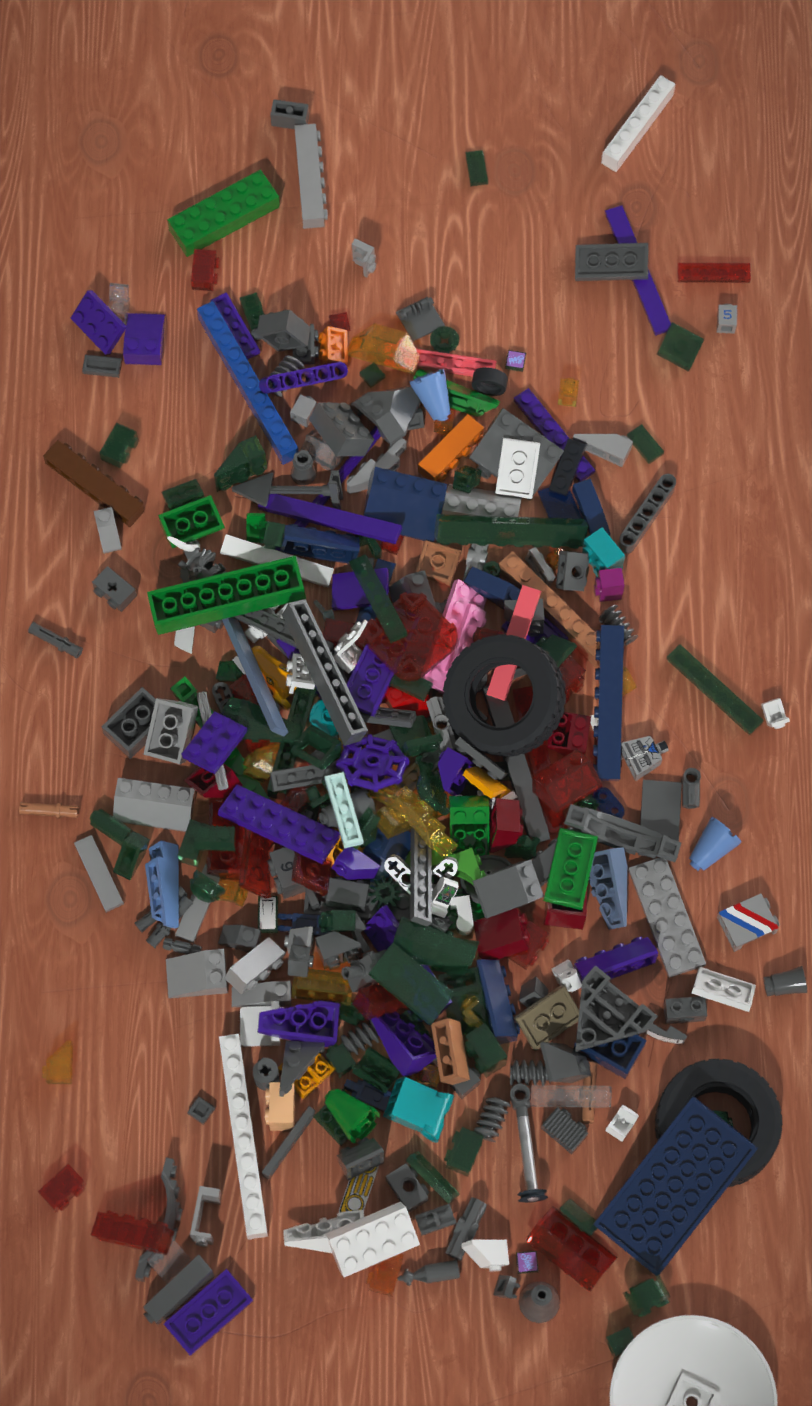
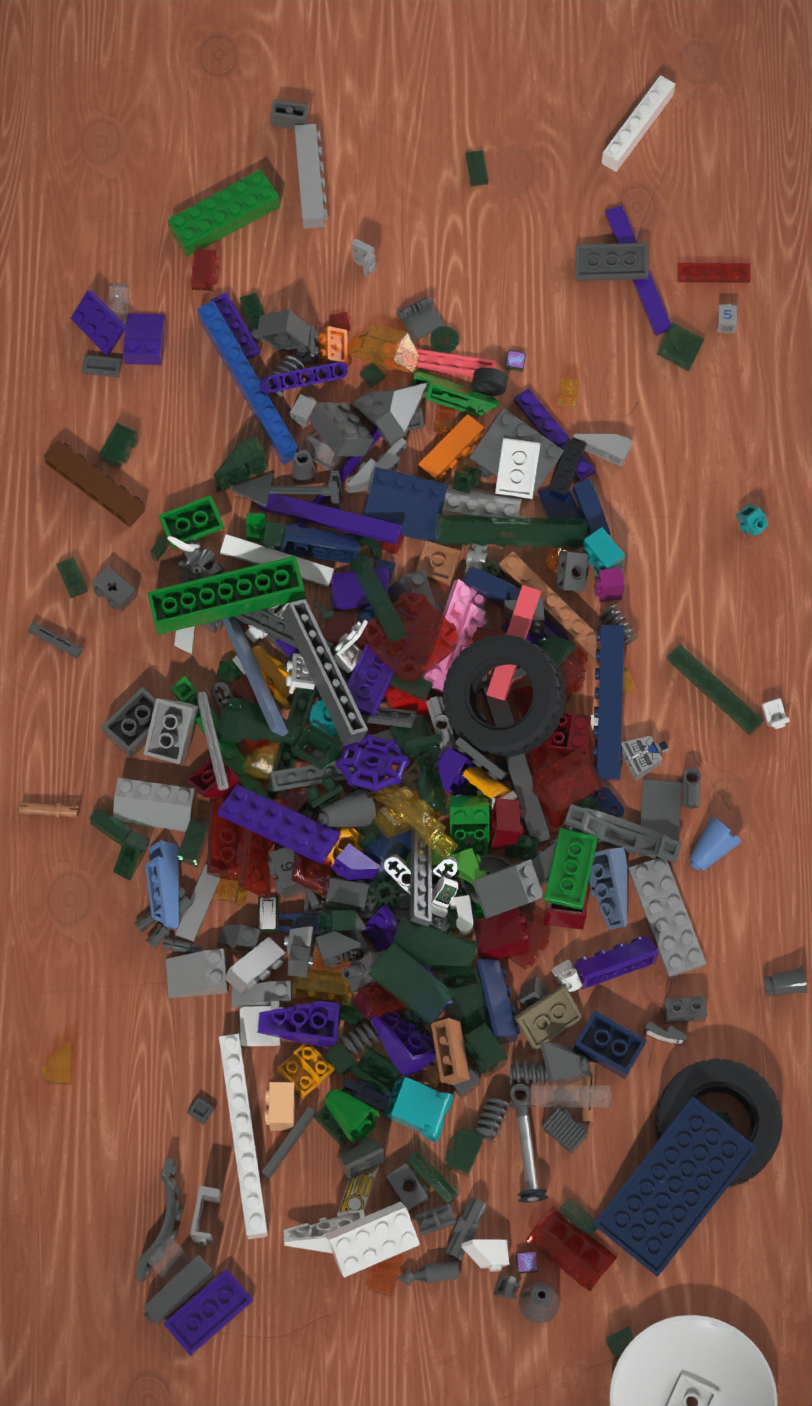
clear red brick [38,1164,86,1212] -> none
light grey tile [74,835,124,912] -> none
clear red brick [90,1210,175,1255] -> none
light grey slope [93,507,122,554] -> none
clear green bracket [161,479,204,511] -> none
dark purple plate [182,711,247,775] -> none
clear green hat [190,870,226,903] -> none
clear green brick [194,824,236,851] -> none
dark grey piece [253,1058,279,1091] -> none
dark grey wing [279,1041,325,1097] -> none
light aqua tile [324,772,364,848] -> none
clear green plate [353,807,381,849] -> none
medium blue cone [409,369,451,423] -> none
clear yellow bracket [460,995,484,1029] -> none
light grey plate [525,547,555,586] -> none
dark grey wedge [575,965,658,1052] -> none
white bracket [605,1105,639,1142] -> none
dark grey beam [618,474,676,554] -> none
clear green brick [623,1274,671,1317] -> none
clear green tile [627,424,664,464] -> none
white tile [692,967,756,1012] -> none
panel [717,894,779,952] -> none
none -> clear green plate [56,557,88,598]
none -> clear green tile [150,537,168,561]
none -> teal brick [736,504,769,536]

